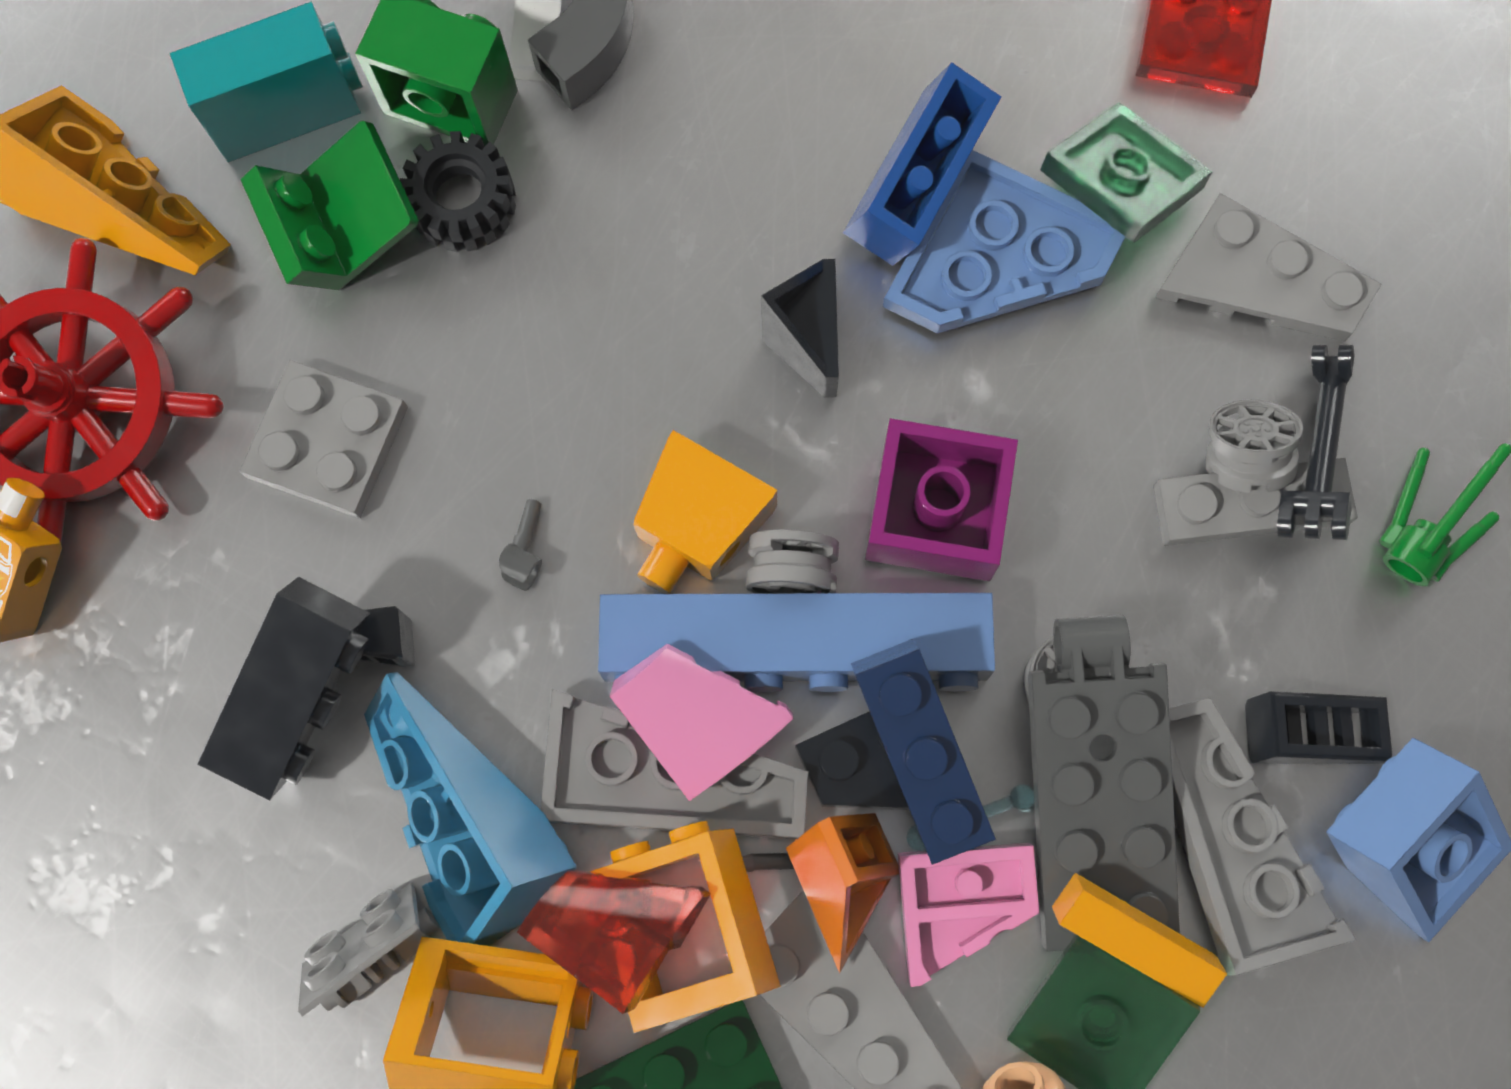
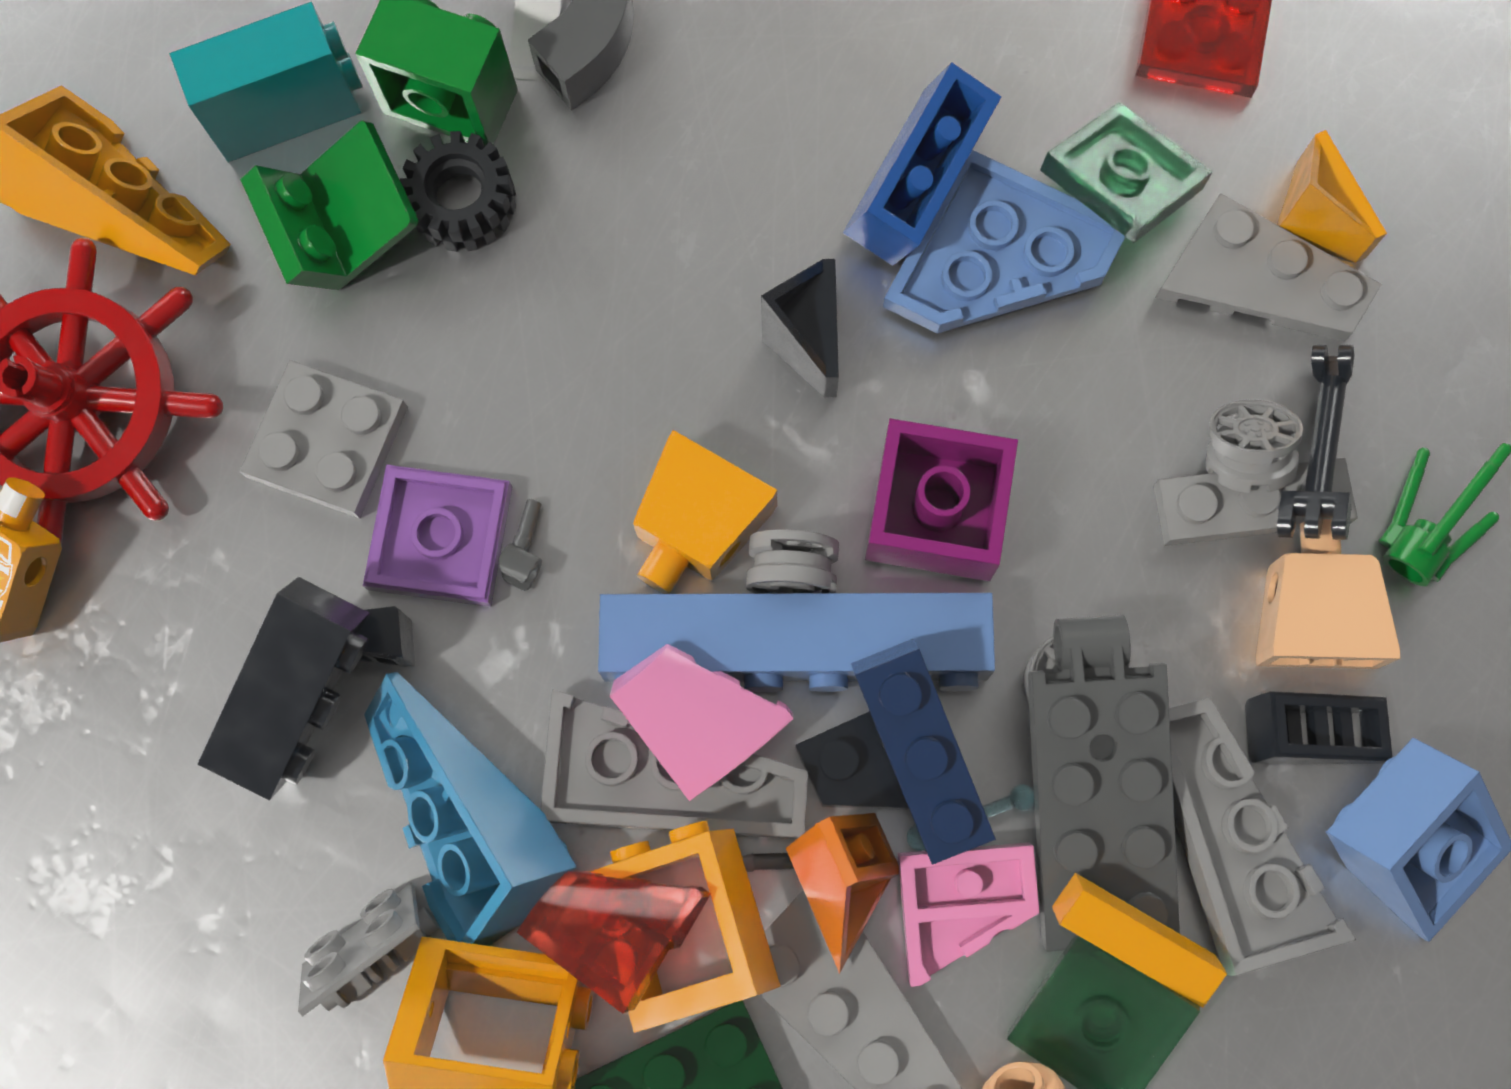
none -> medium lavender tile [363,465,512,607]
none -> light nougat torso [1255,519,1401,669]
none -> light orange slope [1277,130,1387,263]

